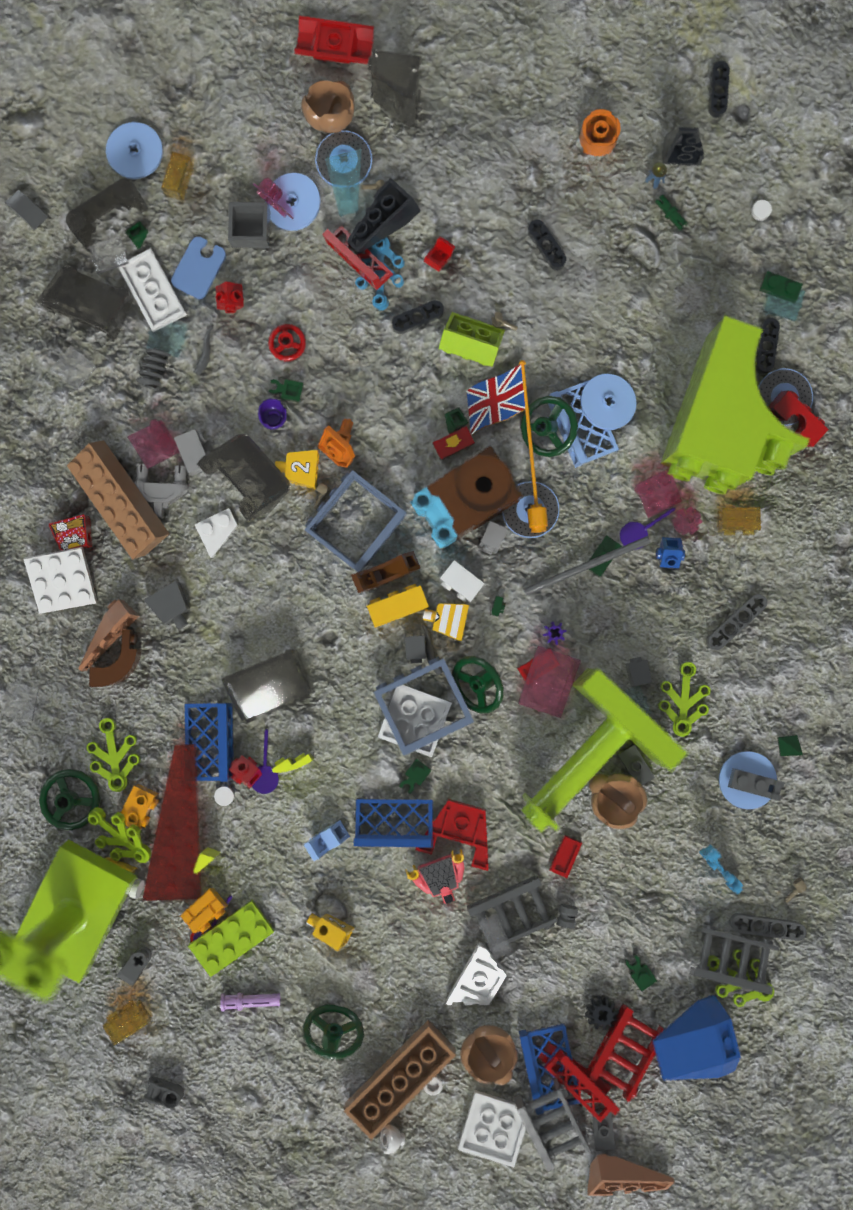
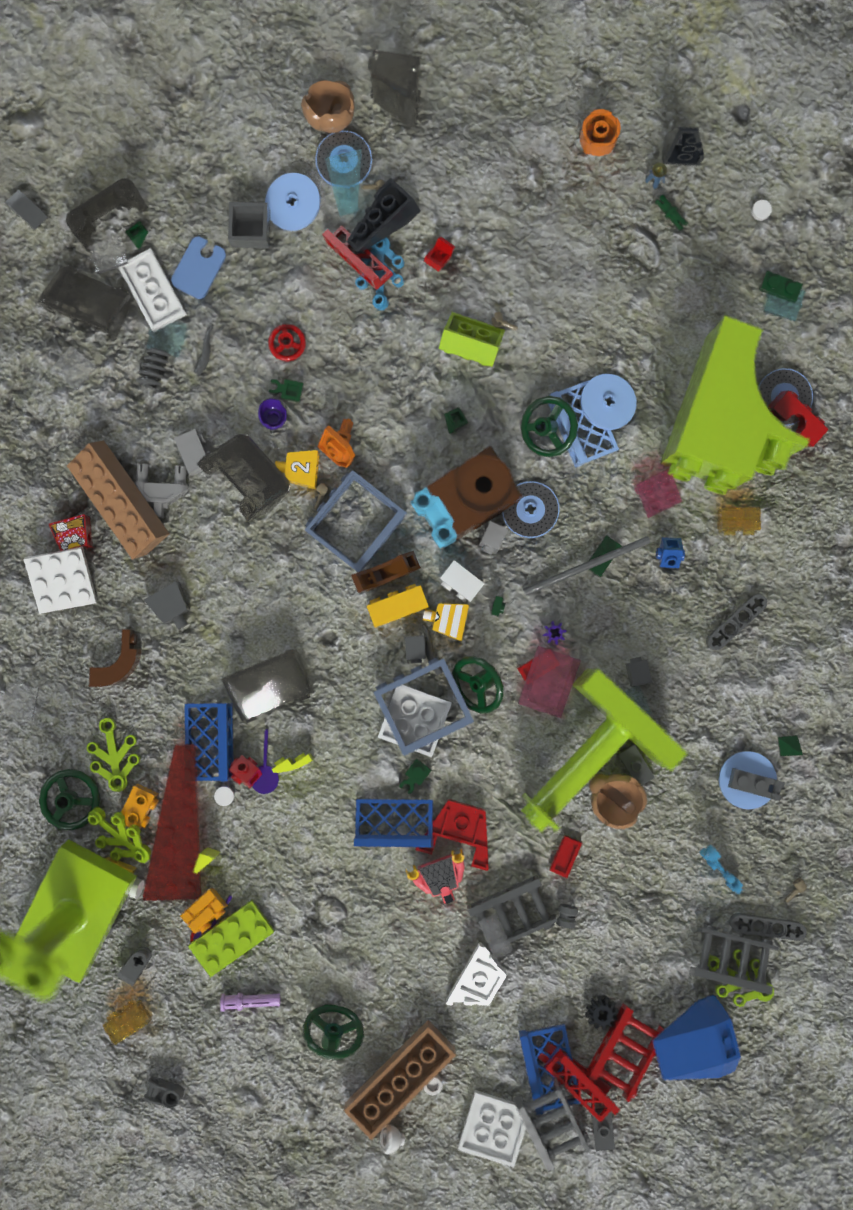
nougat wedge [78,599,140,671] -> none
light blue piece [106,122,163,179] -> none
clear pink hinge [127,419,180,469] -> none
clear yellow brick [161,152,194,201] -> none
white wing [195,508,238,558] -> none
red brick [215,281,244,313] -> none
clear pink hinge [253,178,294,220] -> none
red piece [294,16,374,65] -> none
light blue brick [304,820,350,861] -> none
yellow torso [306,913,355,951] -> none
black beam [392,300,444,334] -> none
red tile [432,426,475,460] -> none
medium nougat piece [460,1025,518,1085] -> none
flag [467,360,548,533] -> none
black beam [528,220,566,271] -> none
nougat wedge [587,1154,675,1196] -> none
dark purple piece [620,507,676,550] -> none
dark green plate [625,953,657,992] -> none
lime plant [658,662,711,737] -> none
clear pink brick [671,507,703,535] -> none
black beam [708,61,730,118] -> none
black beam [755,318,780,374] -> none

